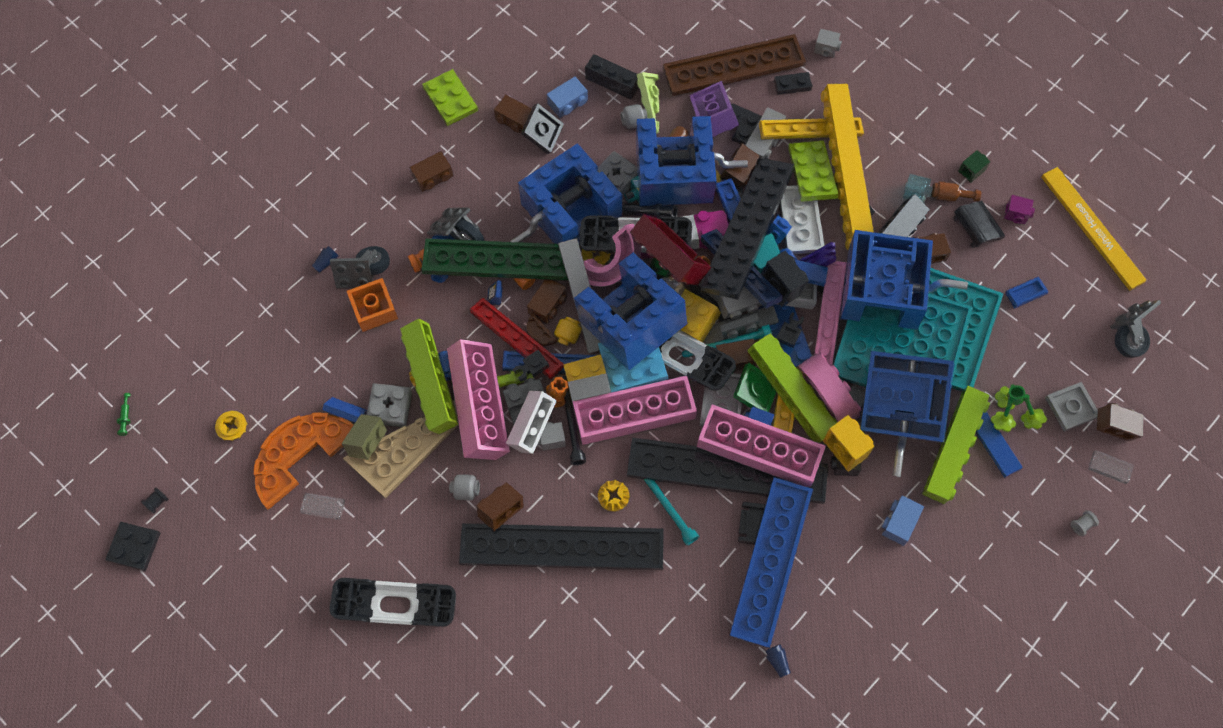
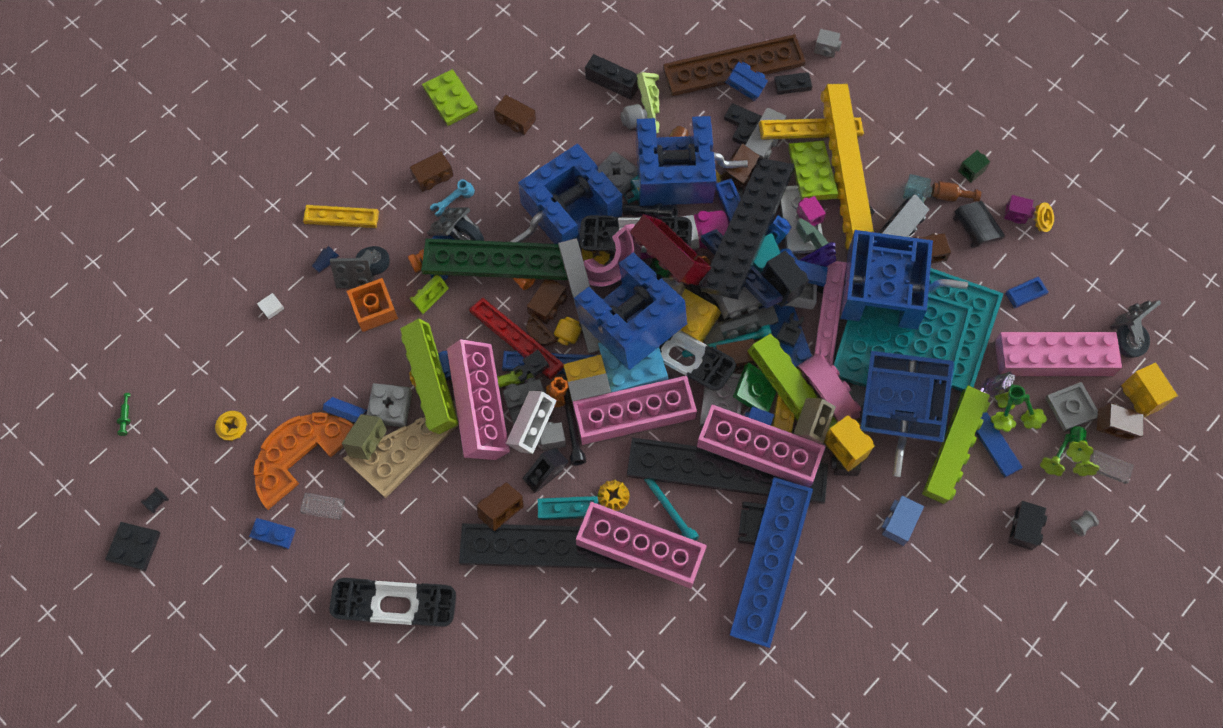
light grey head [449,474,480,501] -> none
blue slope [487,280,503,305] -> none
plate [521,103,564,154] -> none
medium blue brick [547,77,588,118] -> none
medium lavender slope [689,81,739,137] -> none
dark blue cone [765,644,791,678] -> none
yellow tile [1041,167,1147,291] -> none
none -> blue plate [249,518,296,549]
none -> white tile [257,293,284,319]
none -> yellow tile [303,205,379,228]
none -> lime plate [410,275,449,314]
none -> medium azure brick [430,179,475,217]
none -> black slope [522,448,569,493]
none -> teal plate [538,496,598,520]
none -> bright pink brick [576,502,707,589]
none -> blue brick [725,62,768,101]
none -> dark tan brick [794,398,836,443]
none -> dark pink brick [796,196,826,226]
none -> sand green slope [796,219,828,250]
none -> clear purple plate [981,372,1016,397]
none -> bright pink brick [995,332,1122,376]
none -> black brick [1008,501,1047,550]
none -> yellow gear [1034,203,1054,232]
none -> lime plant [1040,426,1099,476]
none -> yellow brick [1121,362,1178,417]

